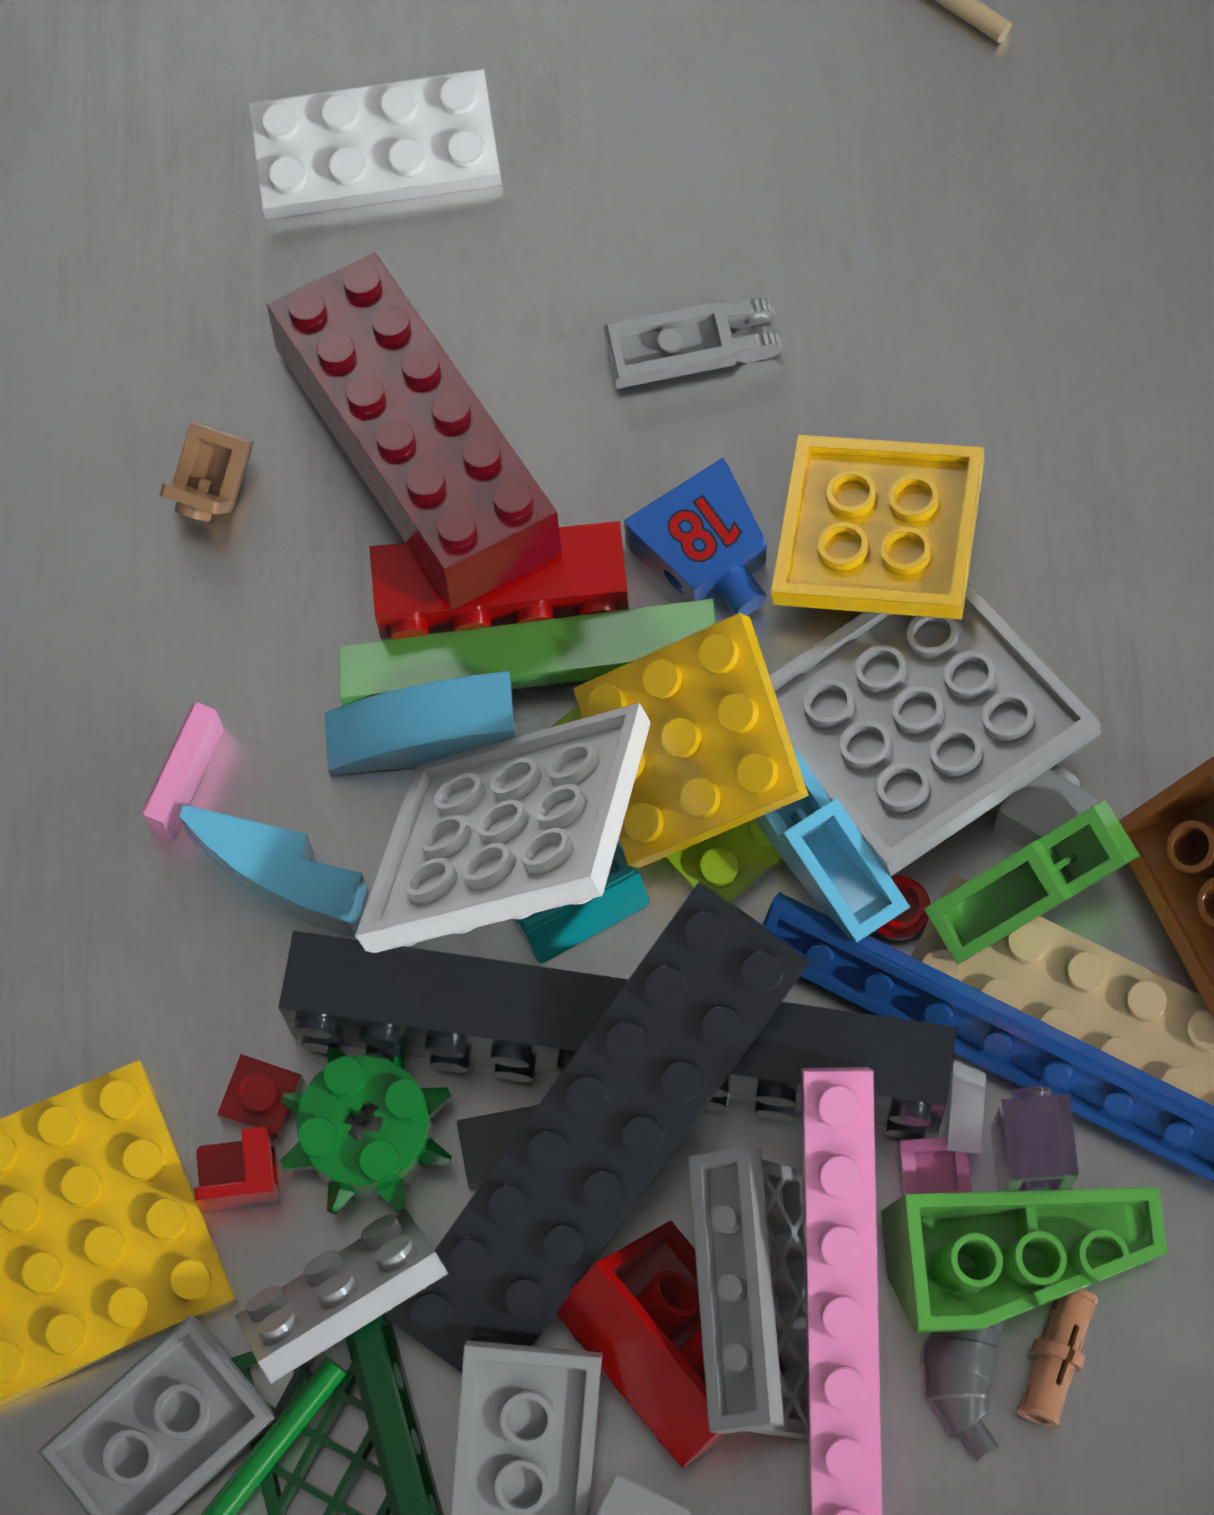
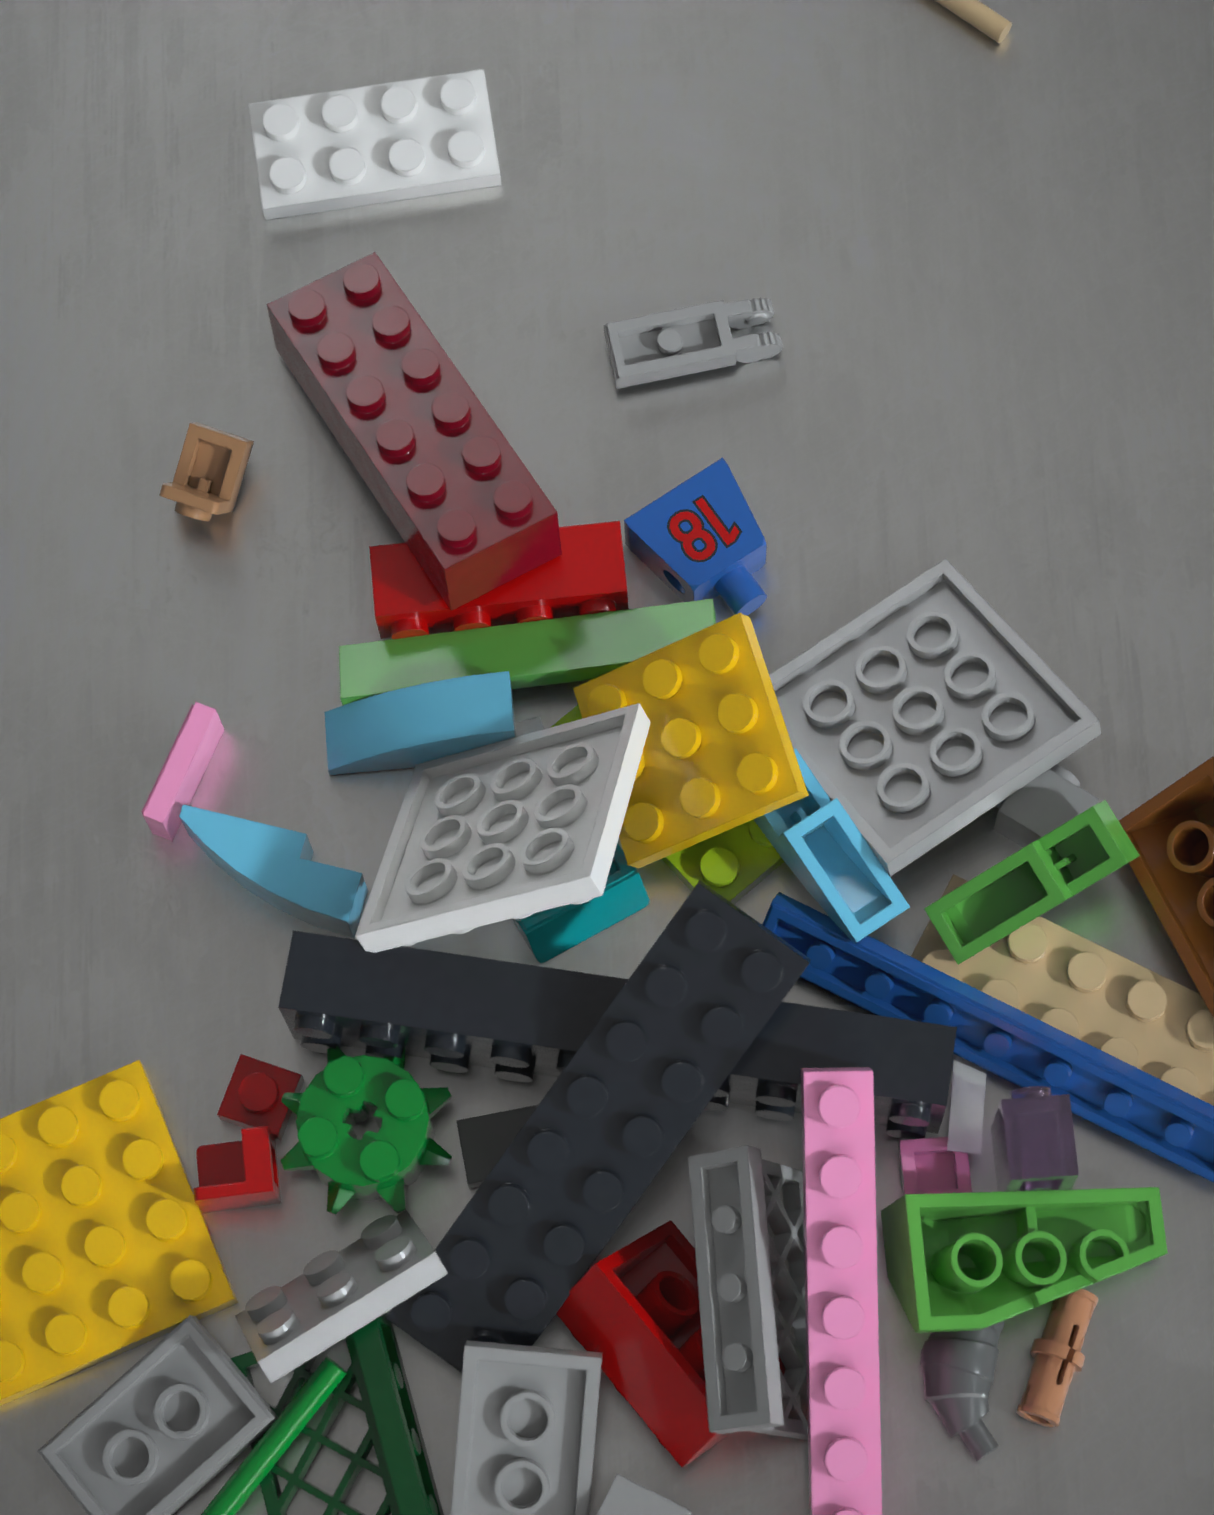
yellow plate [771,435,984,619] -> none
red plate [875,876,931,940] -> none

